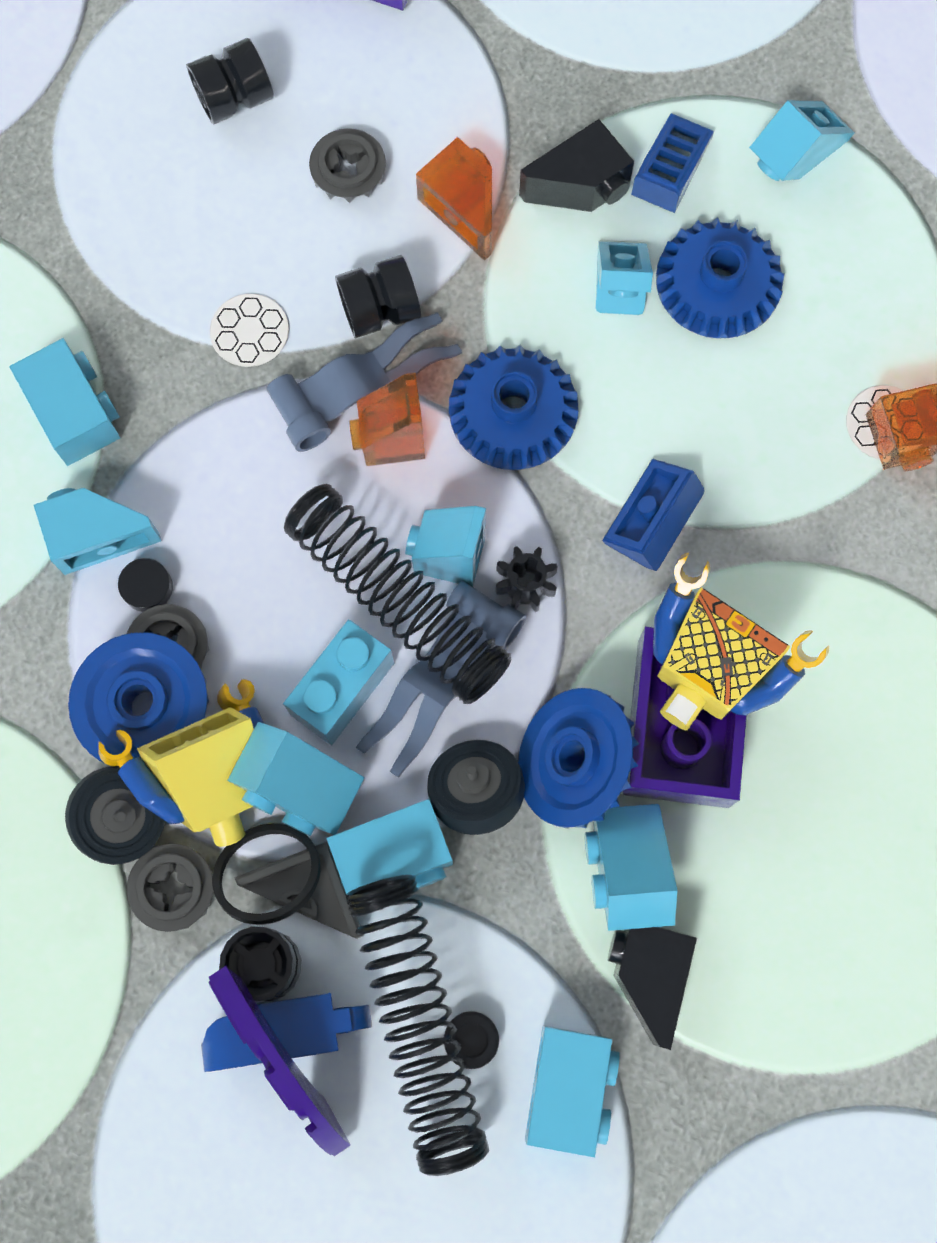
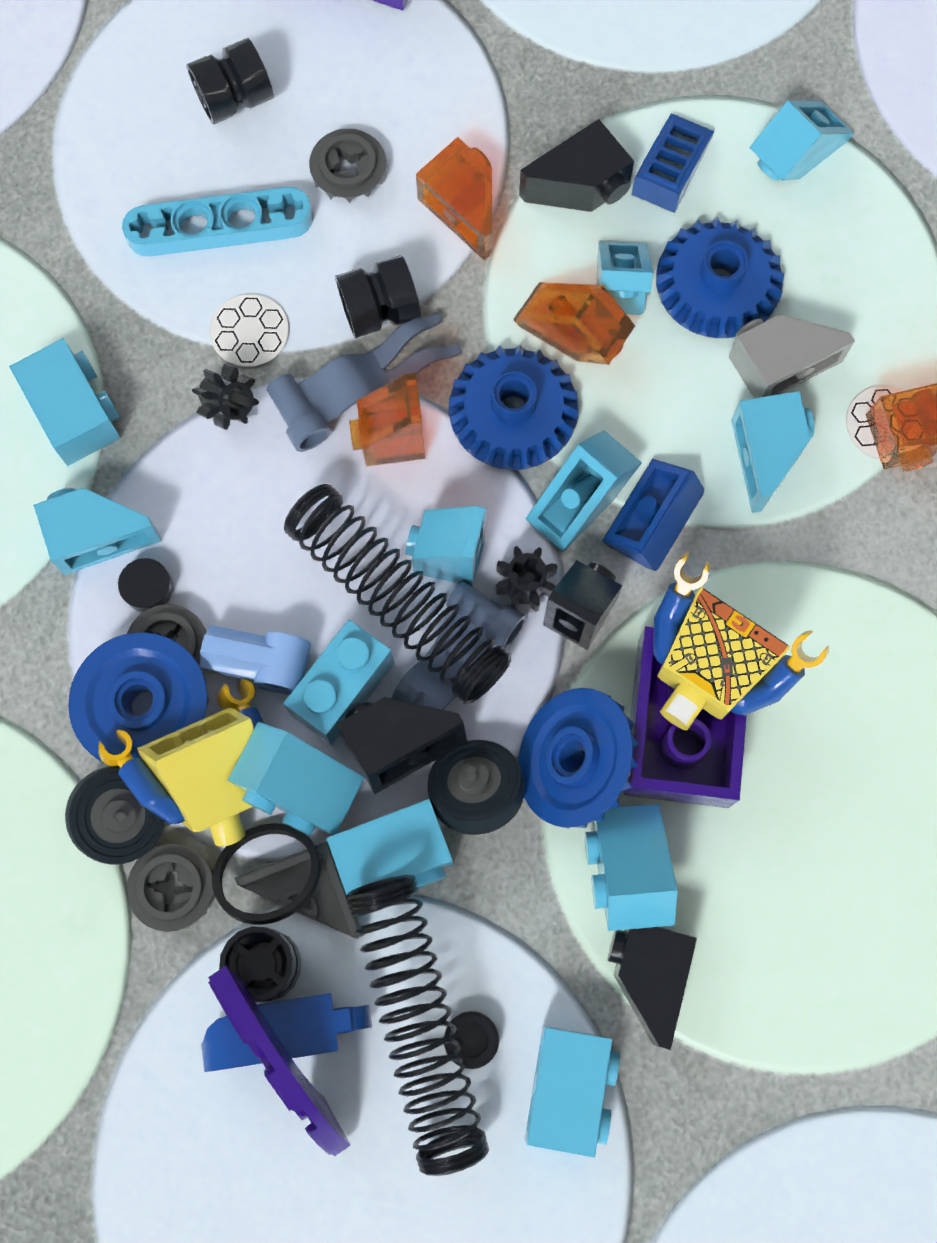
none -> medium azure beam [122,187,313,256]
none -> black gear [192,363,259,430]
none -> light blue piece [199,625,311,695]
none -> black slope [337,697,468,794]
none -> clear orange slope [513,282,635,365]
none -> medium azure slope [525,430,642,552]
none -> black slope [543,560,623,650]
none -> light grey slope [729,314,855,398]
none -> medium azure slope [731,391,814,513]

